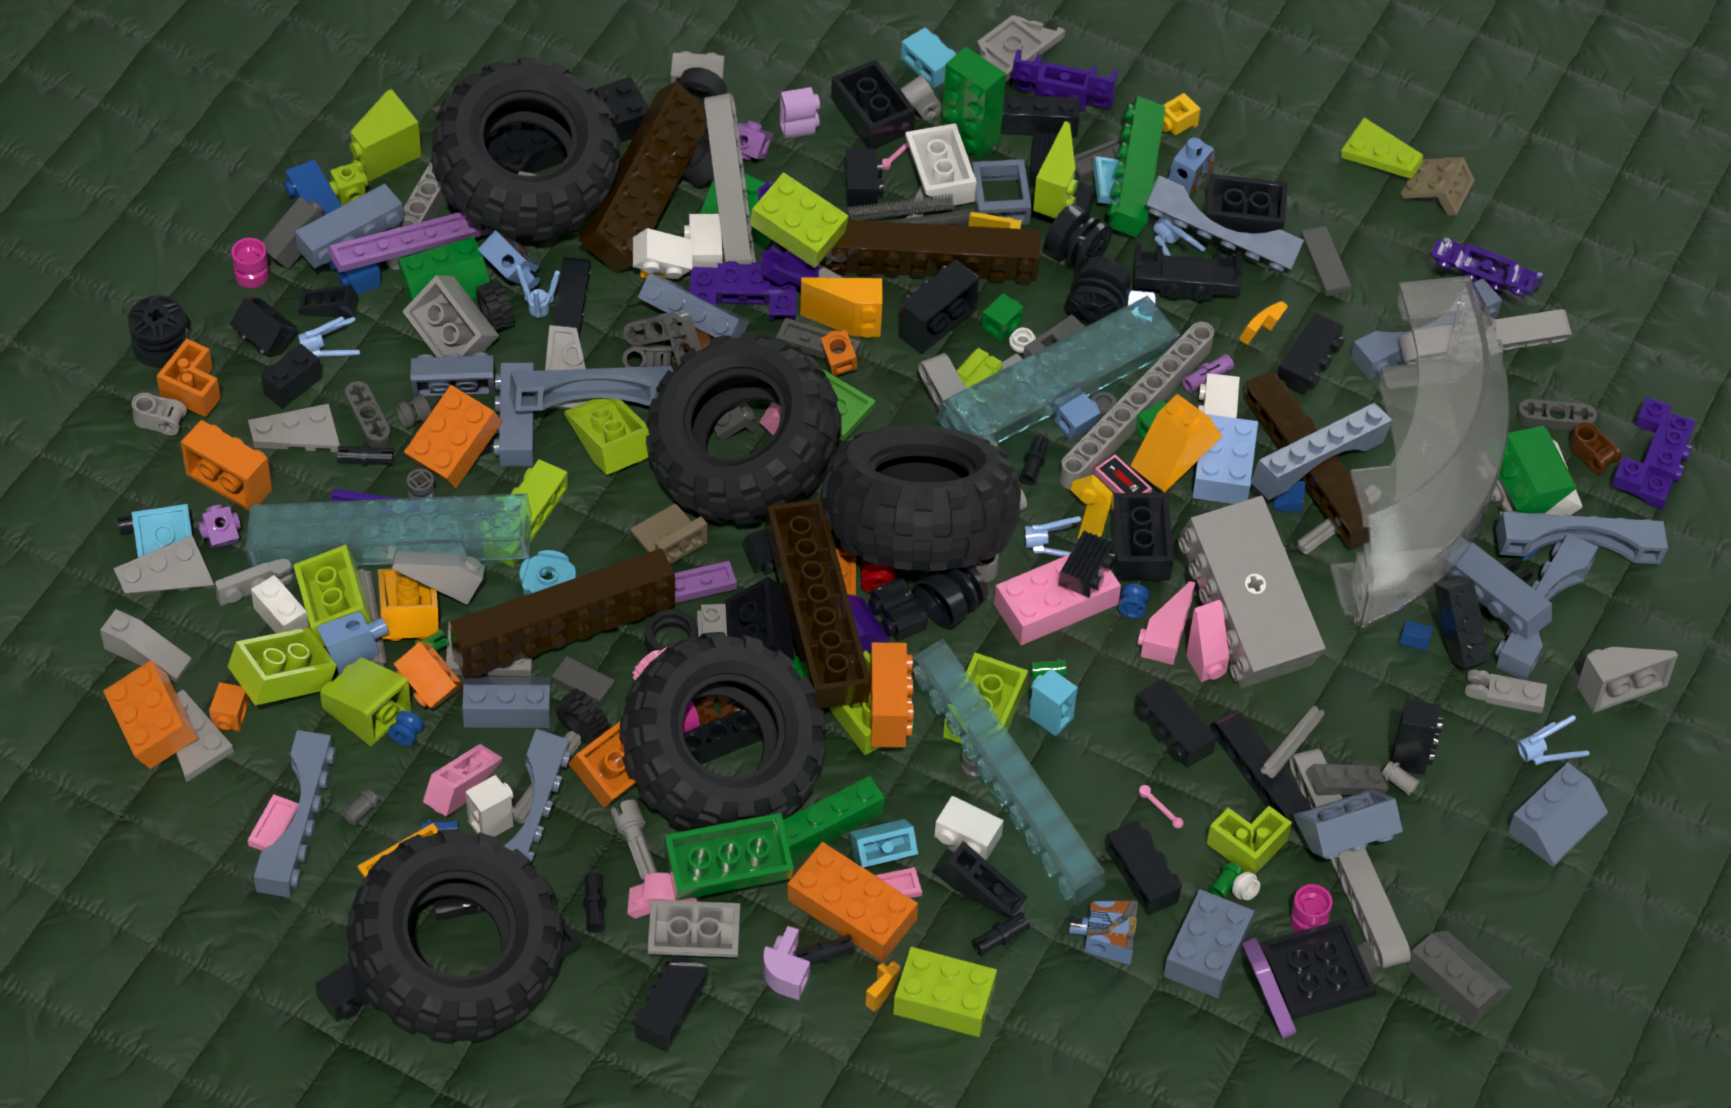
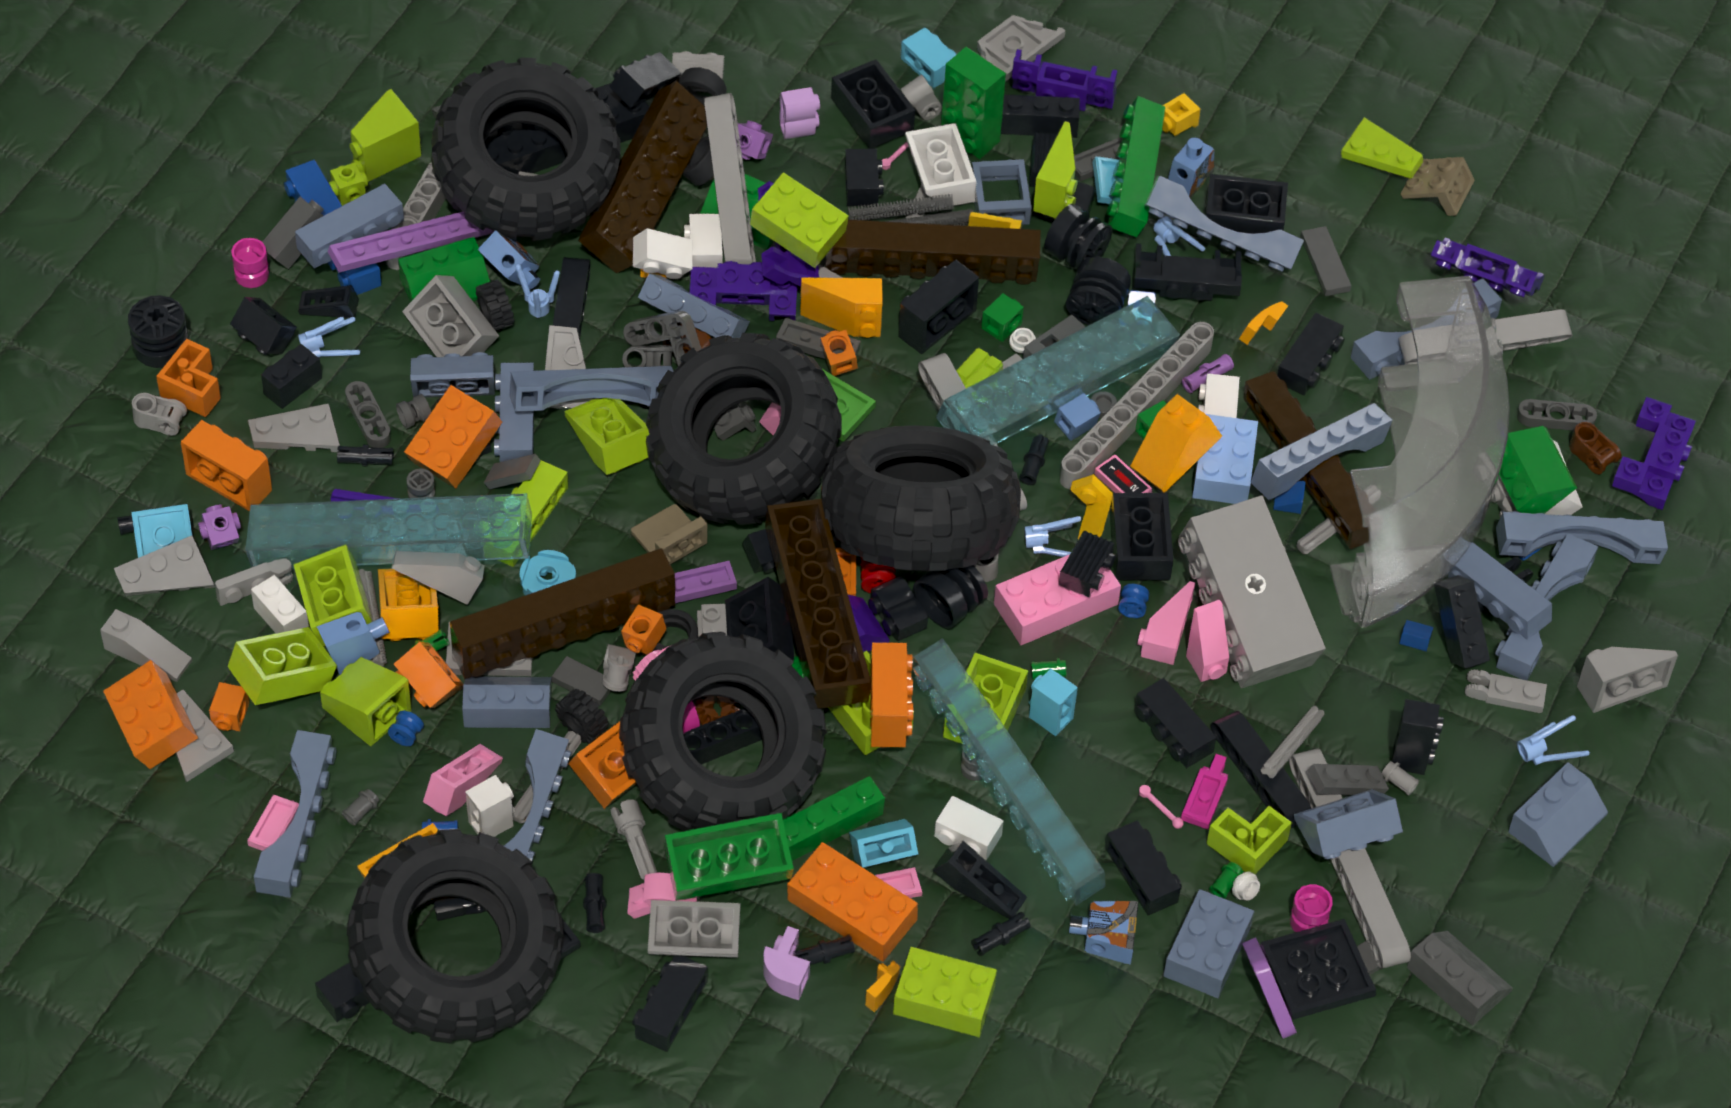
none -> dark grey tile [484,454,540,489]
none -> light grey piece [602,644,636,692]
none -> black brick [609,52,681,108]
none -> orange brick [621,605,666,655]
none -> dark pink hinge [1181,754,1228,829]

